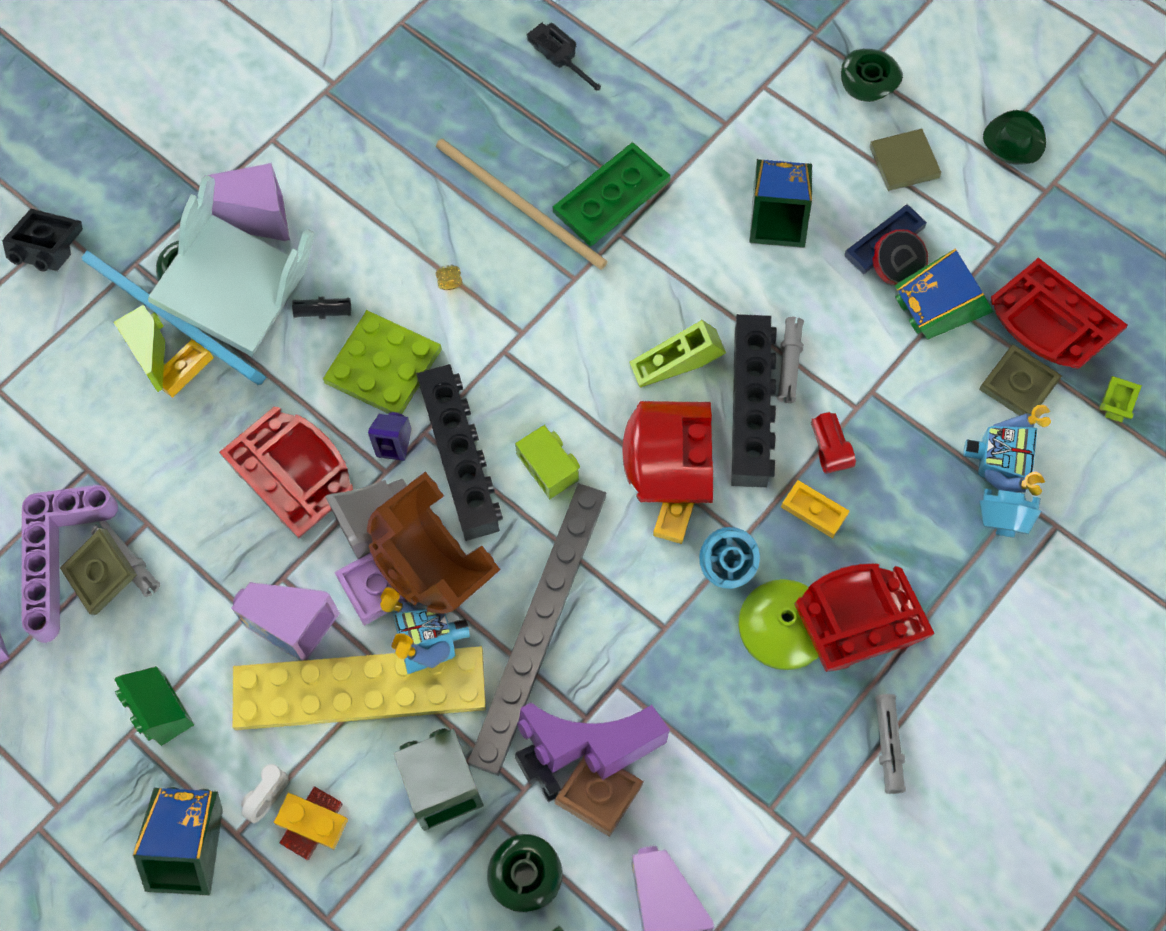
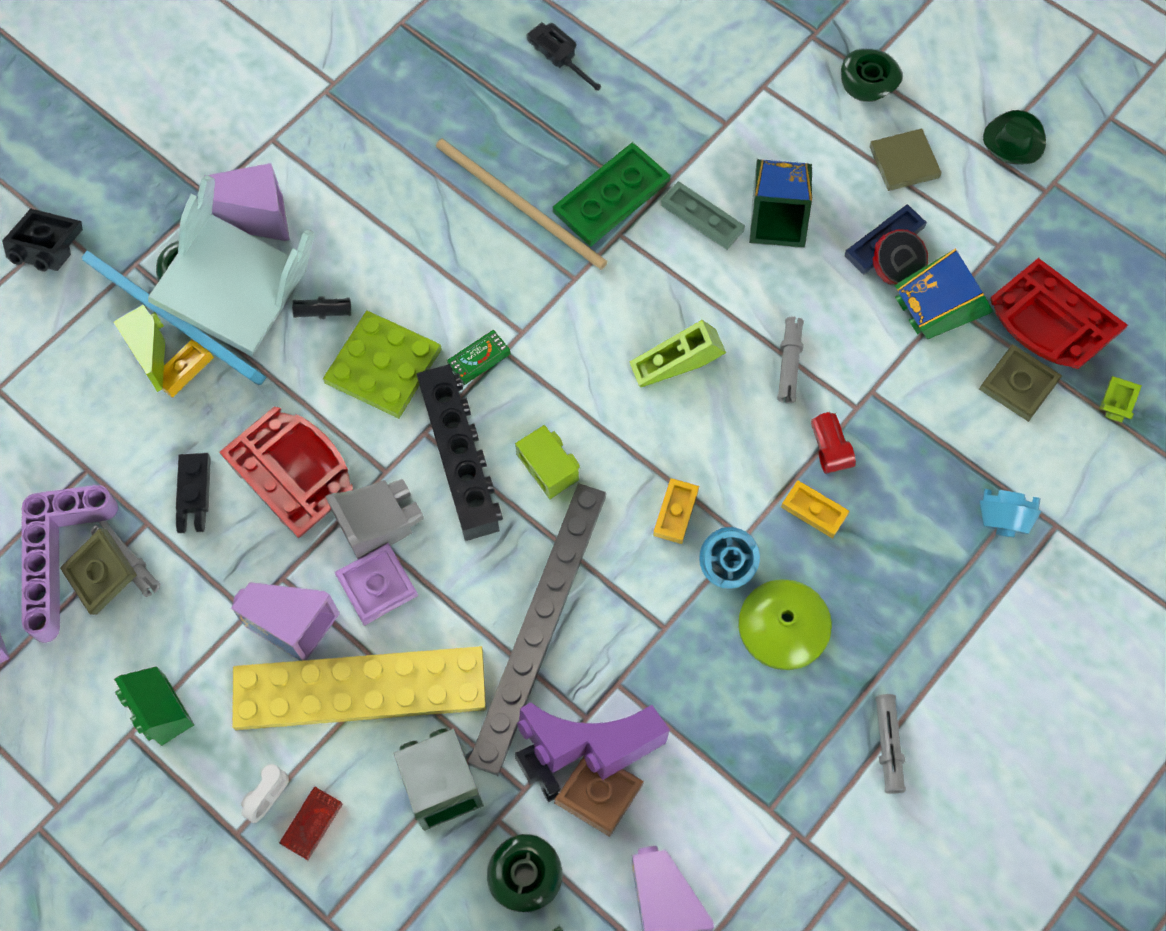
slope [133,787,223,895] -> none
yellow plate [273,792,348,850] -> none
dark orange cylinder [367,471,500,614] -> none
dark purple slope [368,412,412,461] -> none
torso [380,587,470,674] -> none
clear yellow bush [436,265,463,290] -> none
red slope [622,401,713,503] -> none
black brick [731,314,777,488] -> none
red slope [794,563,935,672] -> none
torso [963,405,1051,496] -> none
none -> black hinge [175,453,211,533]
none -> green tile [447,329,511,385]
none -> sand green plate [661,181,745,250]

